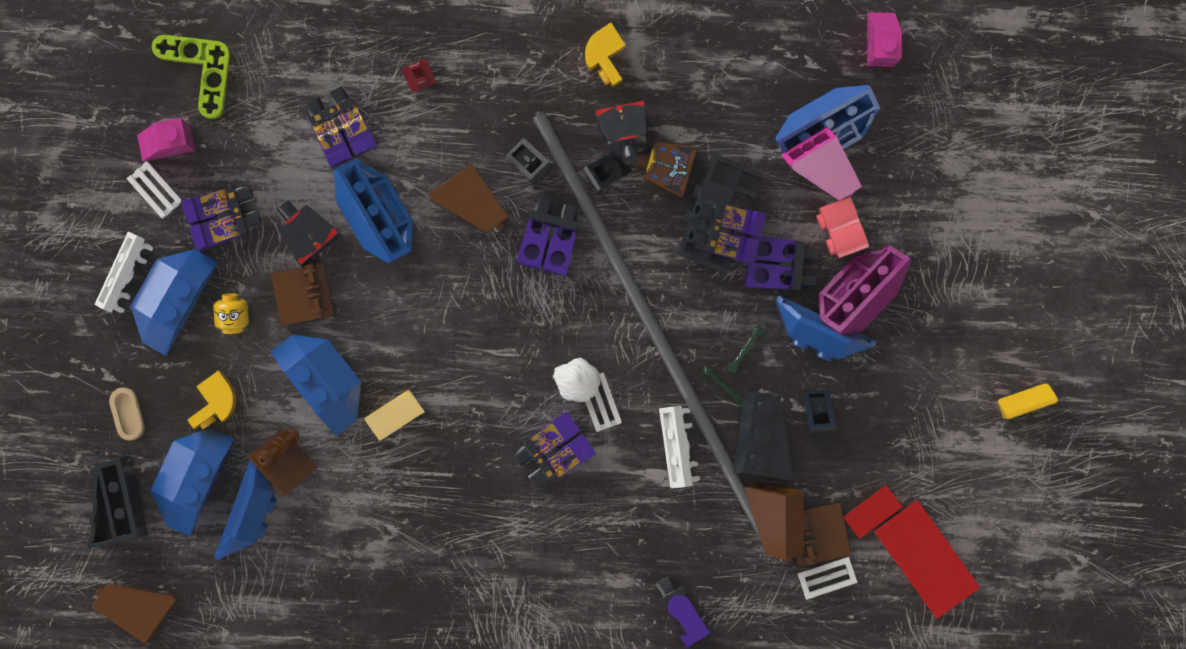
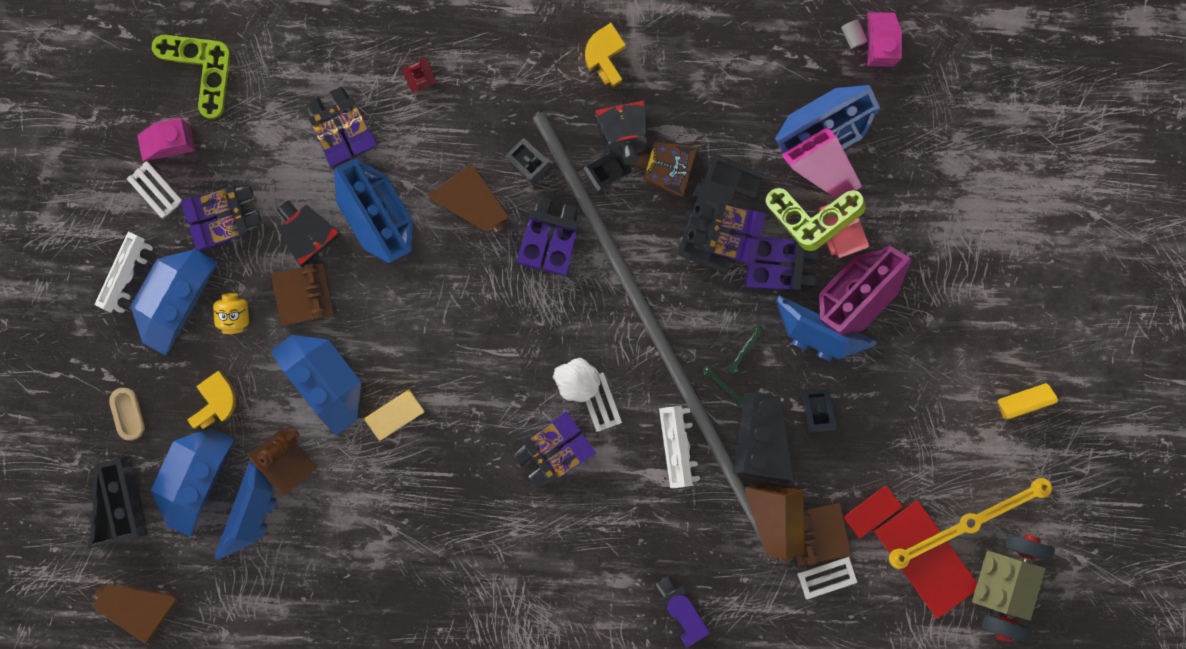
none -> lime beam [766,188,866,251]
none -> light grey hinge [841,19,868,49]
none -> yellow piece [889,478,1052,569]
none -> olive brick [972,534,1055,643]

